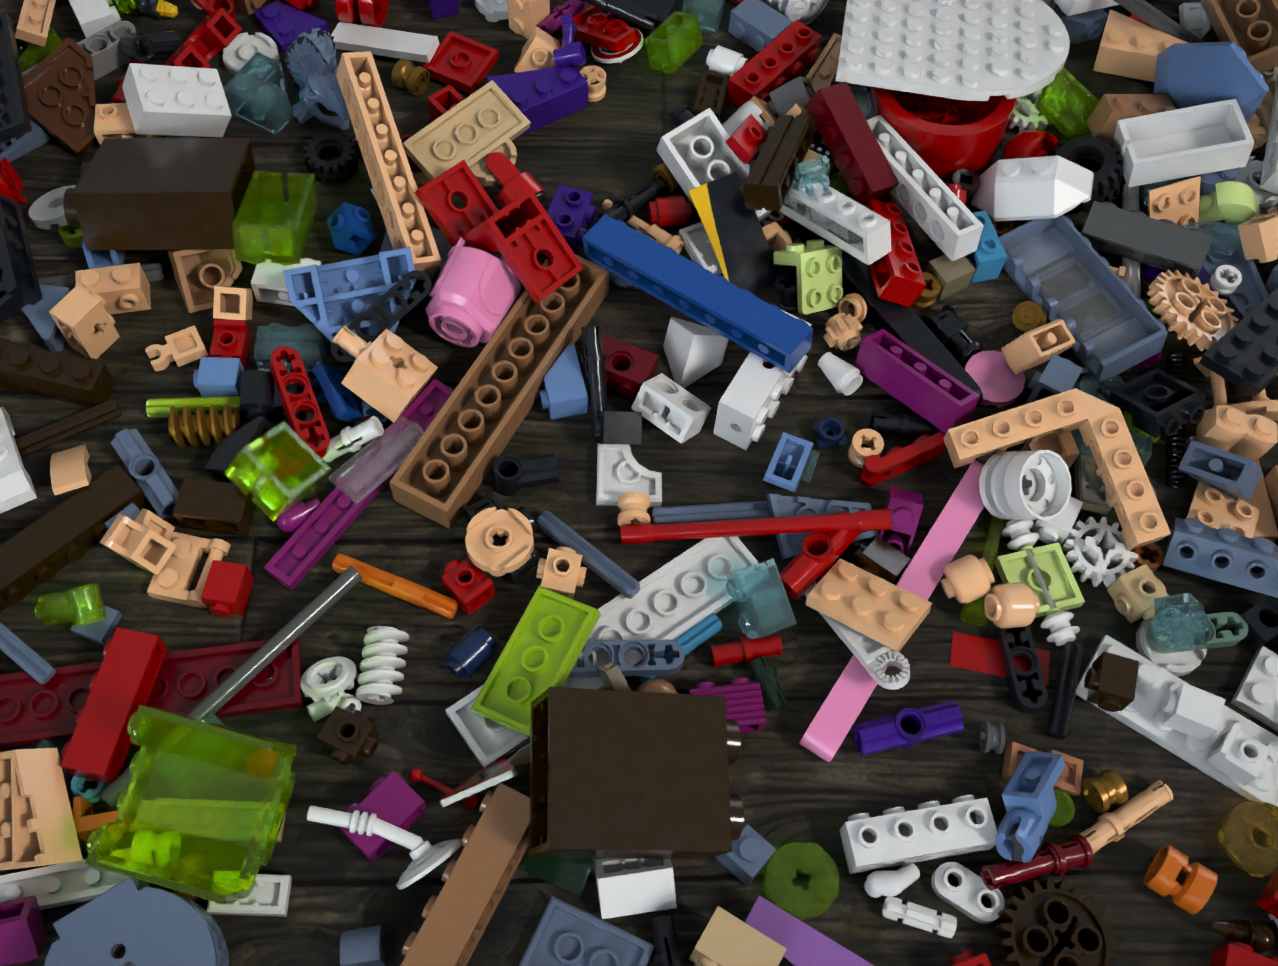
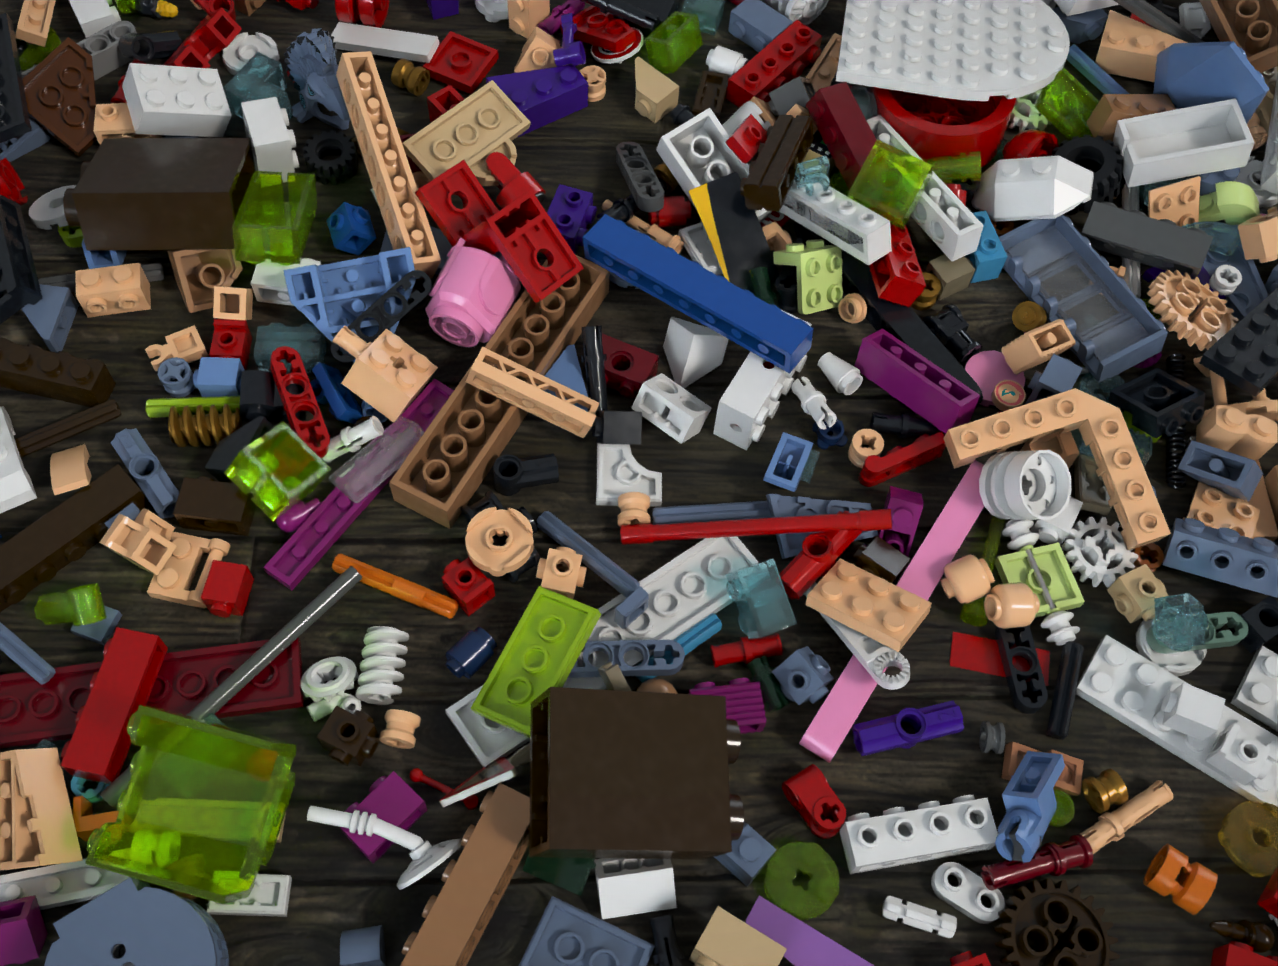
light nougat brick [49,286,120,359] -> none
dark purple wing [253,1,329,53] -> none
light nougat gear [823,313,863,351] -> none
white arm [864,862,920,898] -> none
dark brown brick [1084,651,1139,712] -> none
none -> sand blue wheel [157,357,195,398]
none -> white brick [241,97,299,187]
none -> light nougat wheel [379,709,421,749]
none -> light nougat fence [465,346,600,438]
none -> sand blue tile [614,586,649,629]
none -> dark grey beam [616,141,664,212]
none -> tan slope [634,56,679,123]
none -> clear green pin [749,266,777,305]
none -> sand blue brick [772,646,834,705]
none -> red piece [782,764,846,839]
none -> white pin [791,377,837,430]
none -> clear neon green brick [848,139,933,229]
none -> clear neon green axle [923,151,981,184]
none -> light nougat tile [991,380,1026,411]
none -> medium blue axle [1066,45,1130,94]

